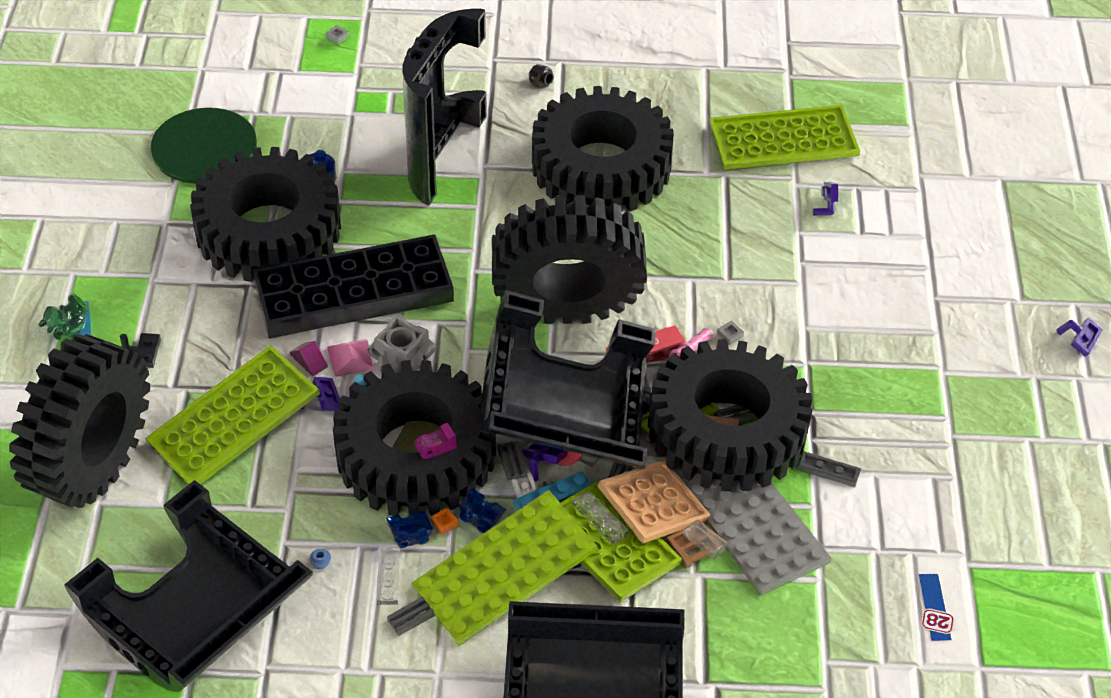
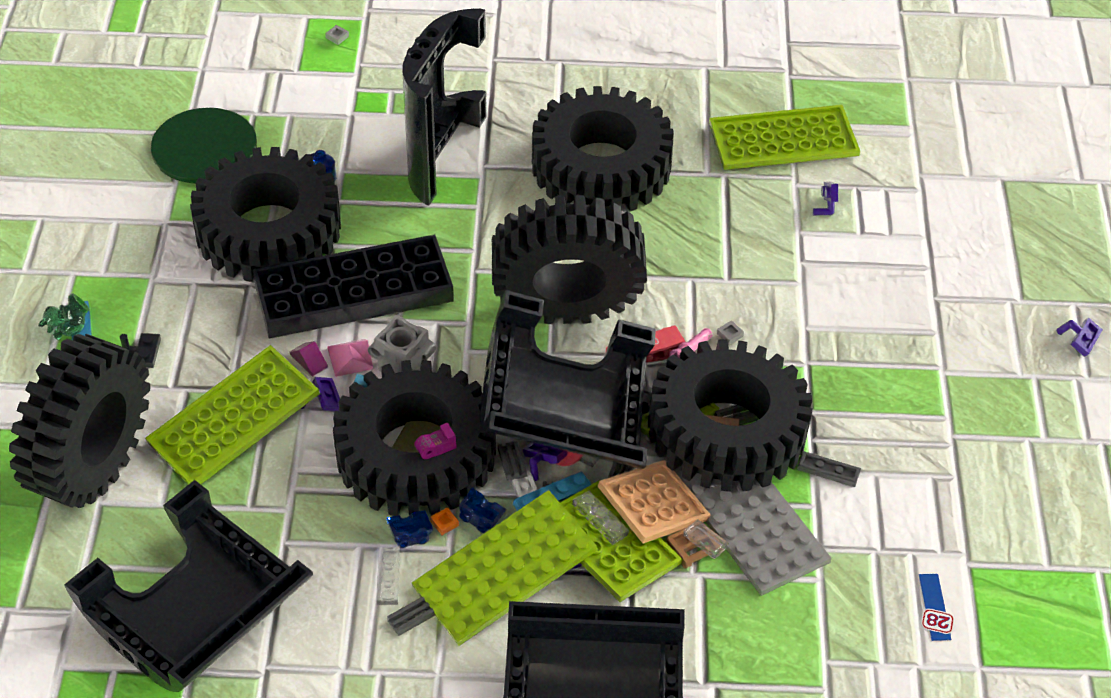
medium blue plate [310,549,331,569] -> none
black head [529,64,554,88] -> none

